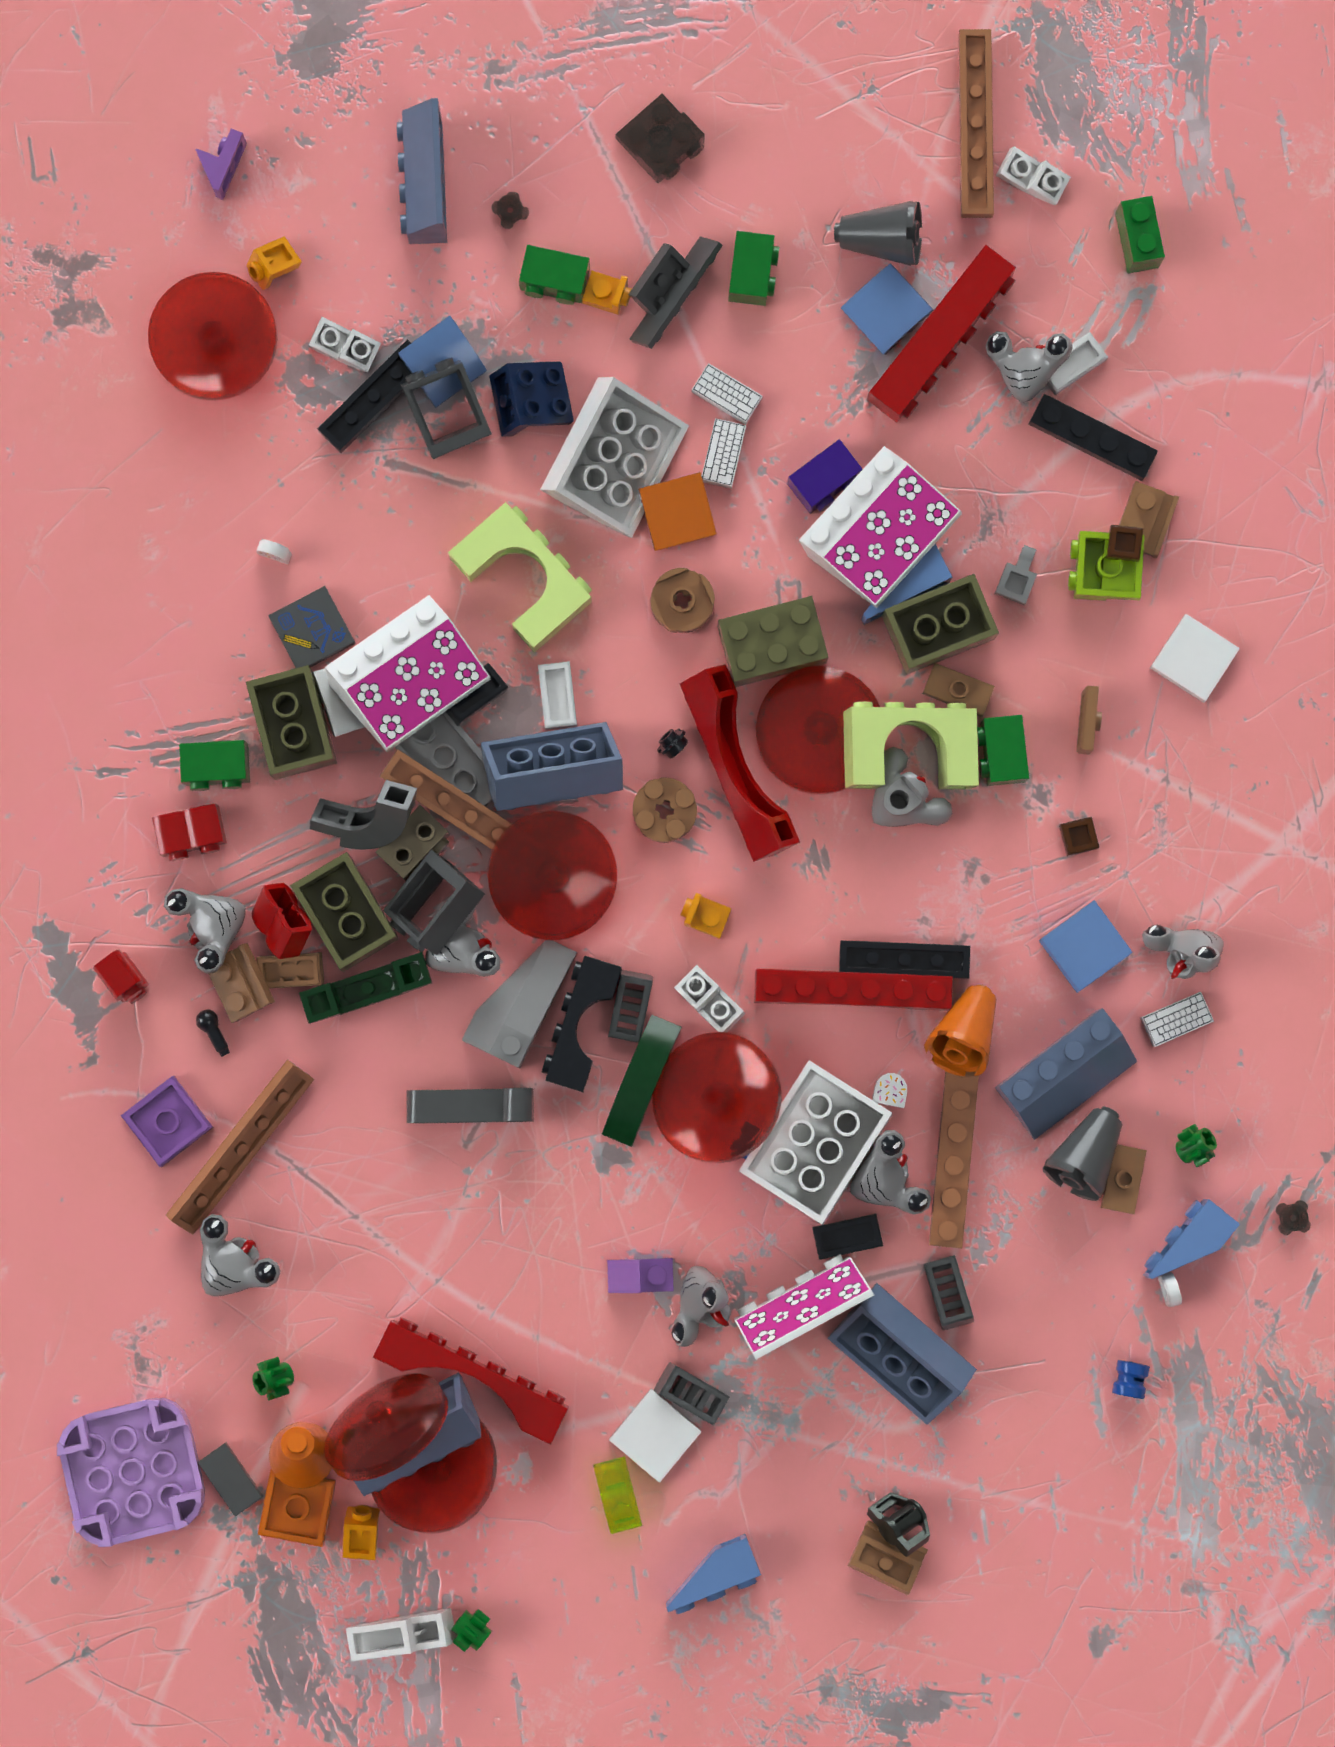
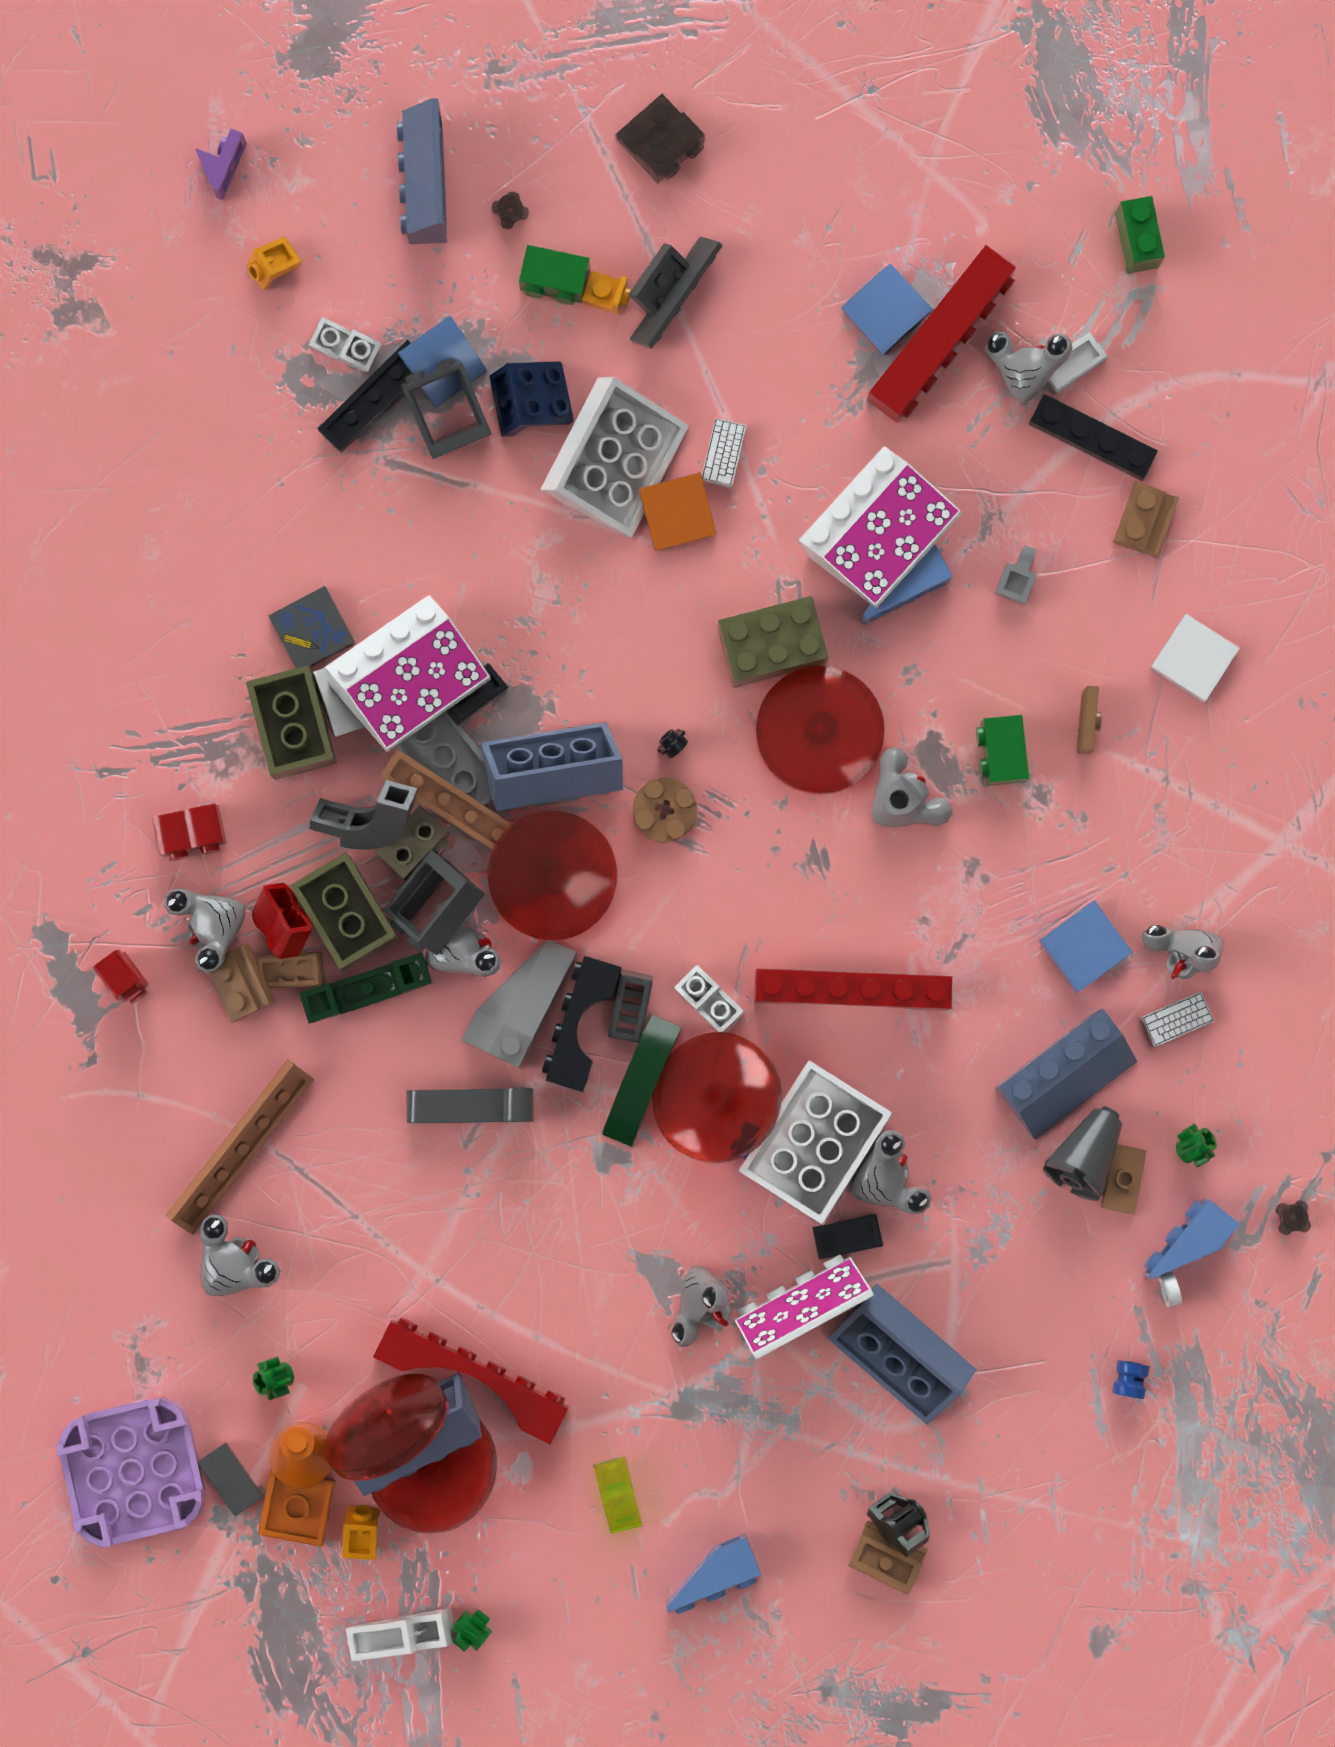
medium lavender tile [121,1076,213,1167] -> none
clear red dish [148,272,278,400] -> none
green brick [179,740,250,791] -> none
black piece [196,1009,230,1057] -> none
white tile [256,539,292,565] -> none
yellowish green arch [448,502,592,653] -> none
white tile [538,661,577,730] -> none
medium lavender slope [607,1258,674,1293] -> none
white tile [609,1388,702,1483] -> none
medium nougat plate [650,568,715,633] -> none
dark grey slope [654,1362,730,1425] -> none
red arch [680,664,800,862] -> none
light orange bracket [680,893,732,939] -> none
white tile [692,363,763,425] -> none
green brick [728,231,780,306] -> none
dark purple brick [787,439,863,514] -> none
dark grey cone [834,201,922,266] -> none
black plate [839,940,970,979] -> none
yellowish green arch [843,701,979,789] -> none
white tile [872,1073,907,1108] -> none
olive brick [882,574,999,675] -> none
medium nougat plate [922,663,995,717] -> none
orange cone [924,985,997,1076] -> none
dark grey slope [924,1255,974,1330] -> none
nougat plate [929,1071,979,1249] -> none
nougat plate [959,29,994,218] -> none
white slope [996,146,1071,205] -> none
reddish brown tile [1059,817,1100,856] -> none
lime plate [1068,531,1145,601] -> none
reddish brown tile [1106,525,1143,562] -> none

